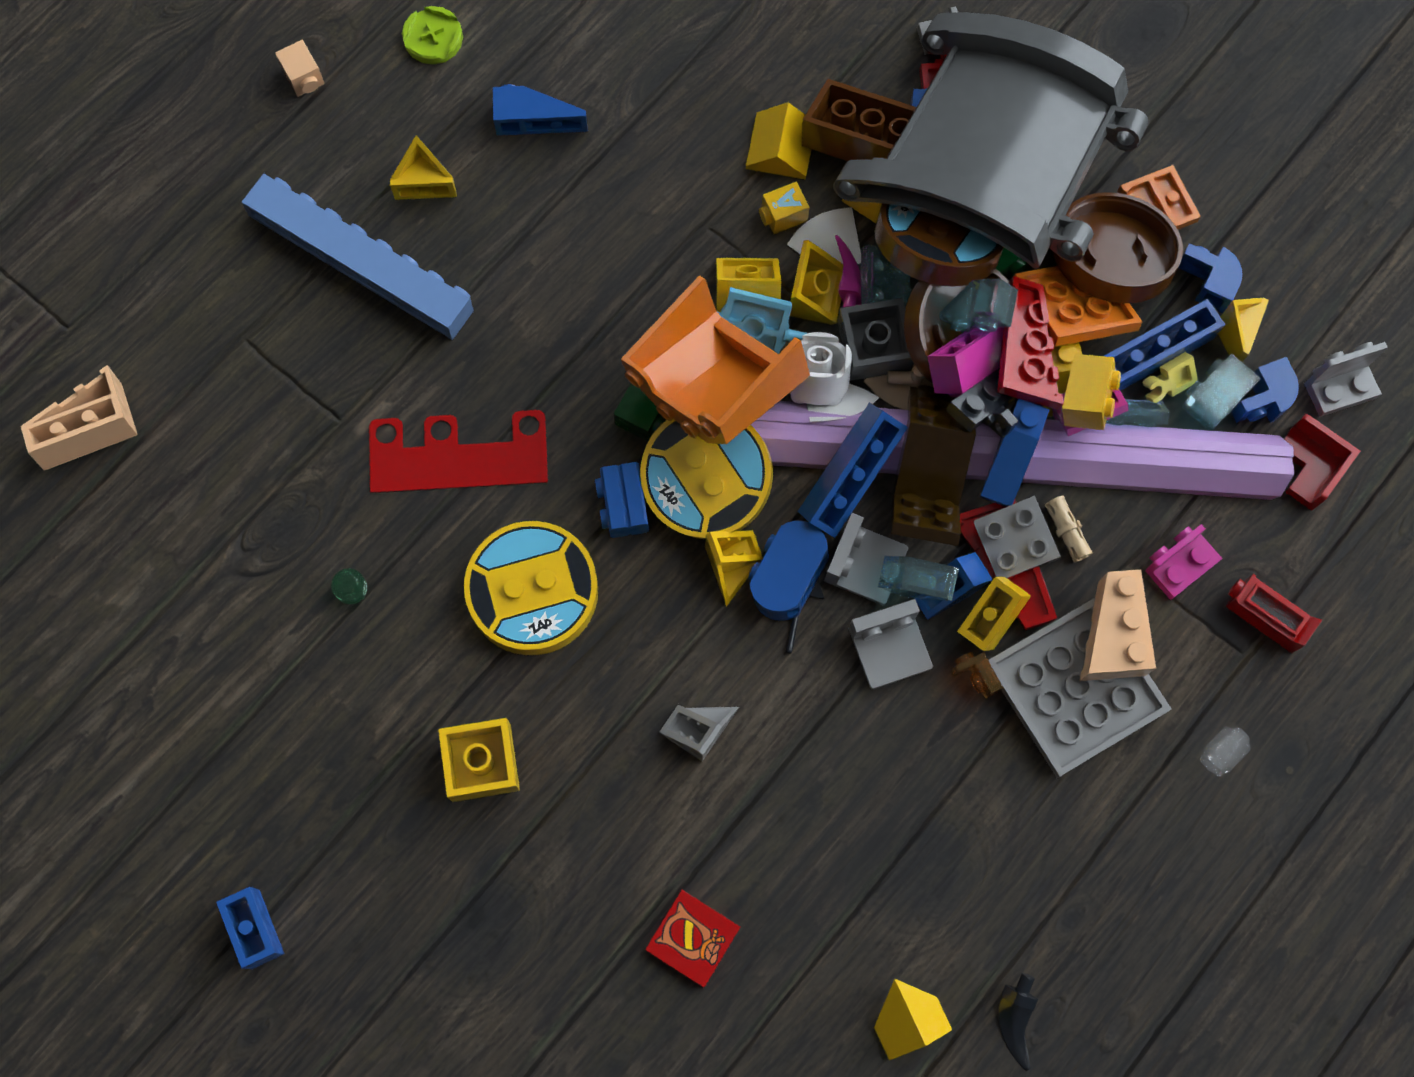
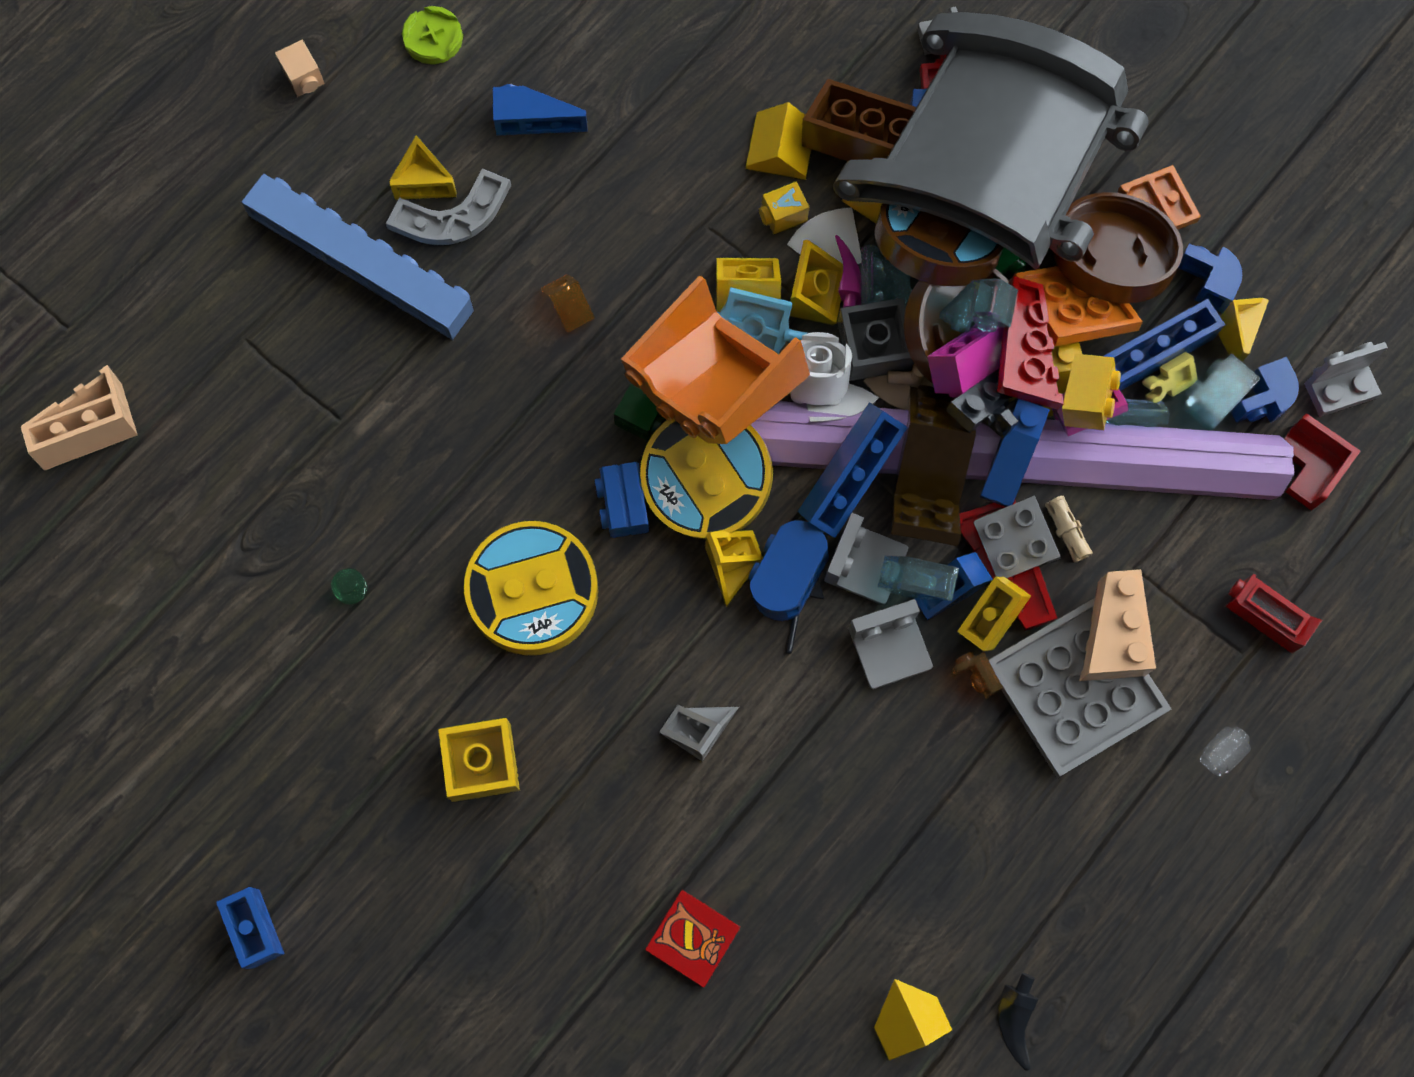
red piece [369,410,548,493] -> none
dark pink bracket [1145,524,1223,600] -> none
none -> light grey plate [386,169,511,245]
none -> clear orange bracket [541,274,595,332]

